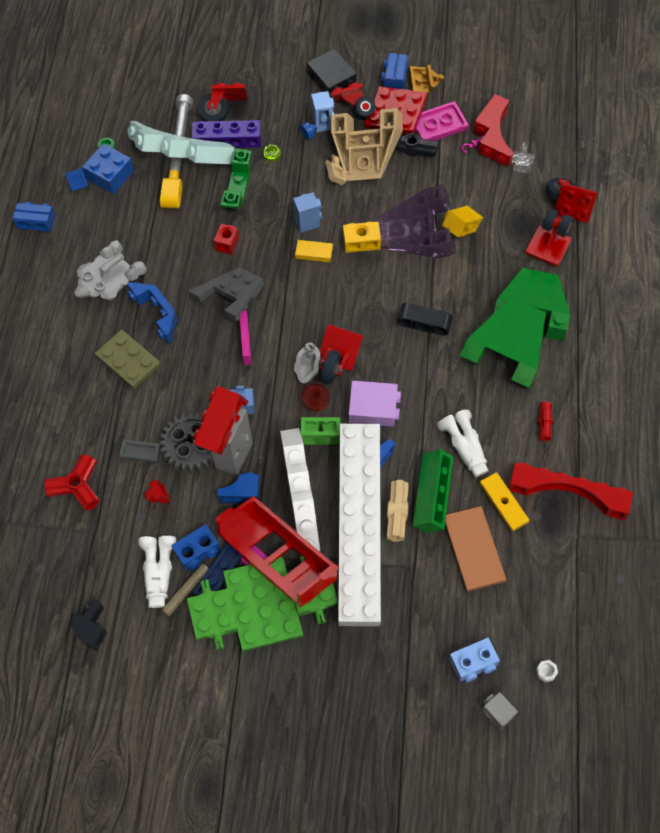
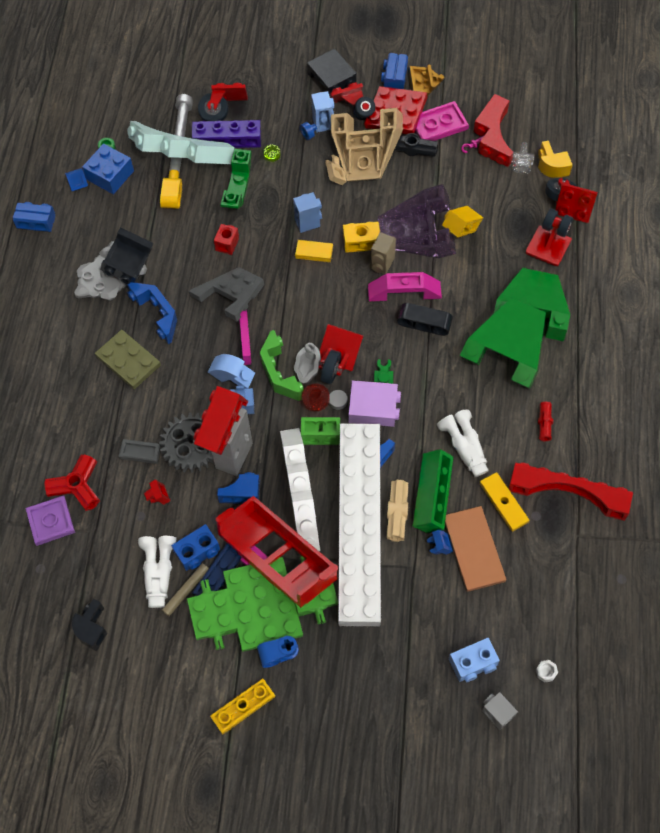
none -> medium lavender plate [26,496,75,546]
none -> black panel [100,227,153,284]
none -> light blue brick [208,354,255,389]
none -> yellow tile [210,678,275,735]
none -> blue piece [257,636,299,668]
none -> bright green slope [260,330,304,401]
none -> light grey tile [329,390,347,410]
none -> dark pink slope [368,272,442,301]
none -> dark tan brick [371,233,396,274]
none -> green plate [374,359,393,384]
none -> blue tile [427,530,453,554]
none -> yellow brick [538,141,572,178]

